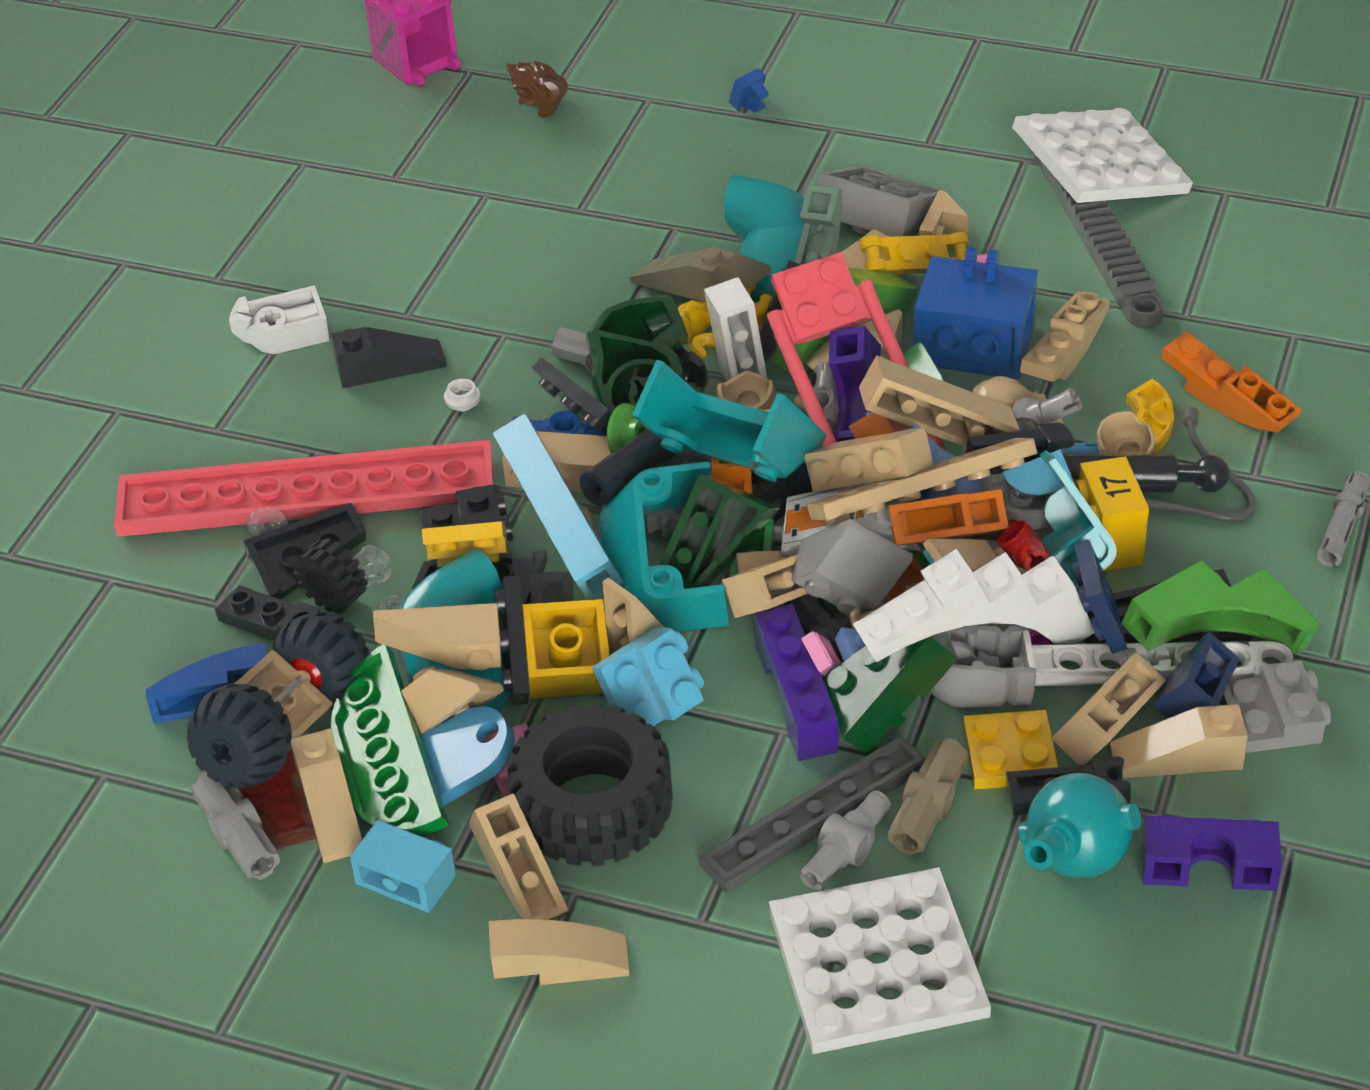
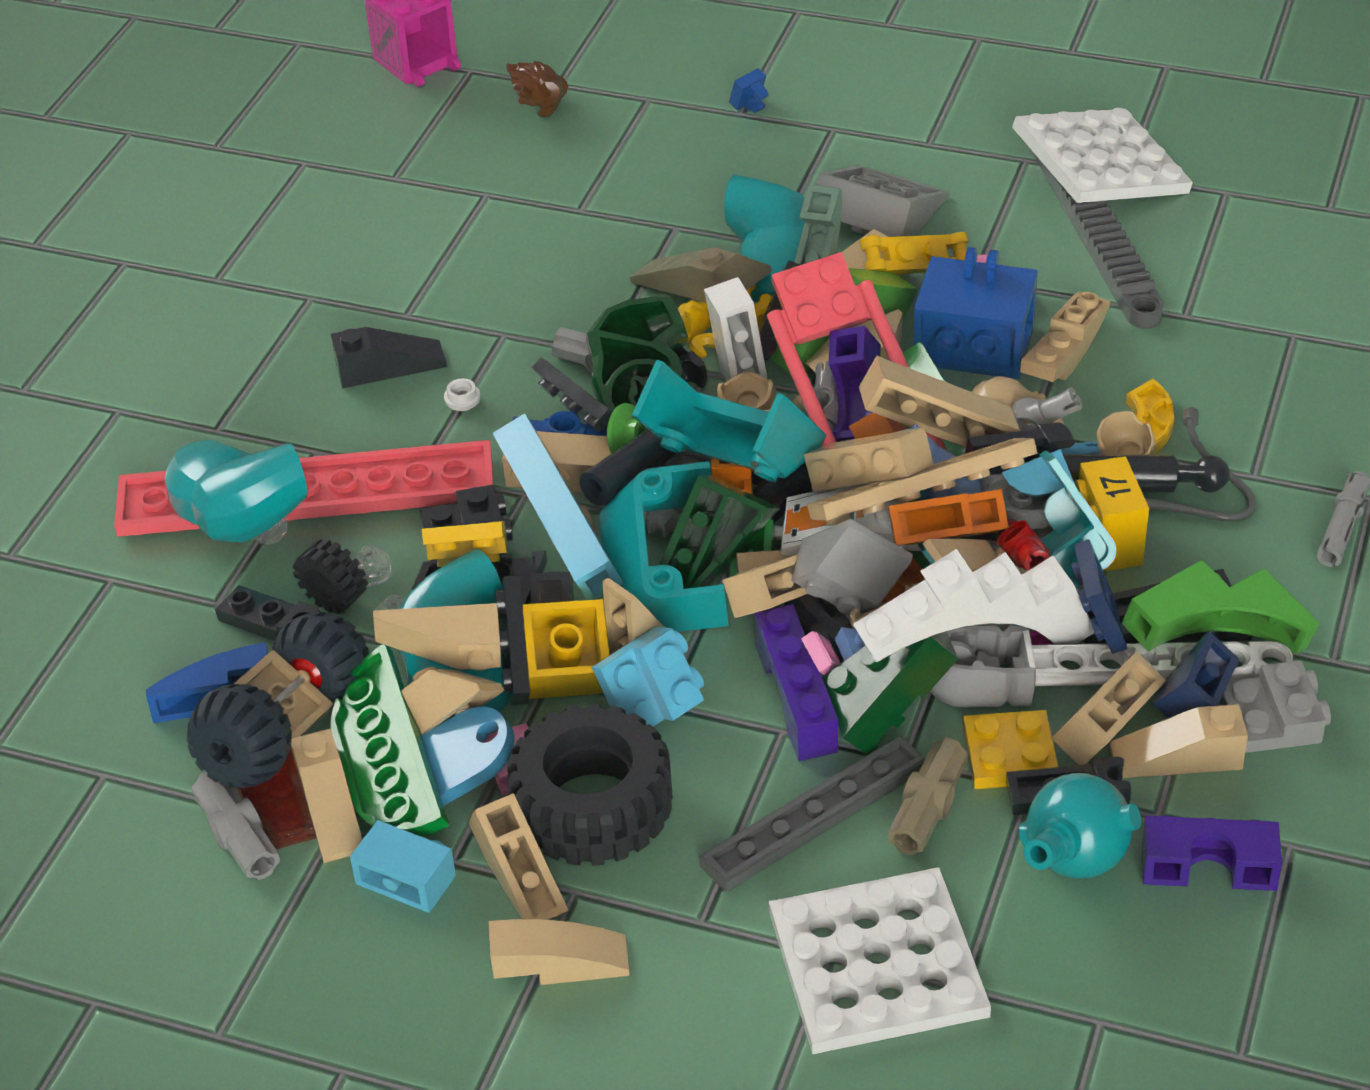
white piece [229,285,330,354] -> none
black wing [243,503,366,599] -> none
light grey pin [800,790,891,891] -> none
tan slope [919,190,969,237] -> none
orange slope [1160,331,1303,433] -> none
none -> teal piece [165,440,308,542]

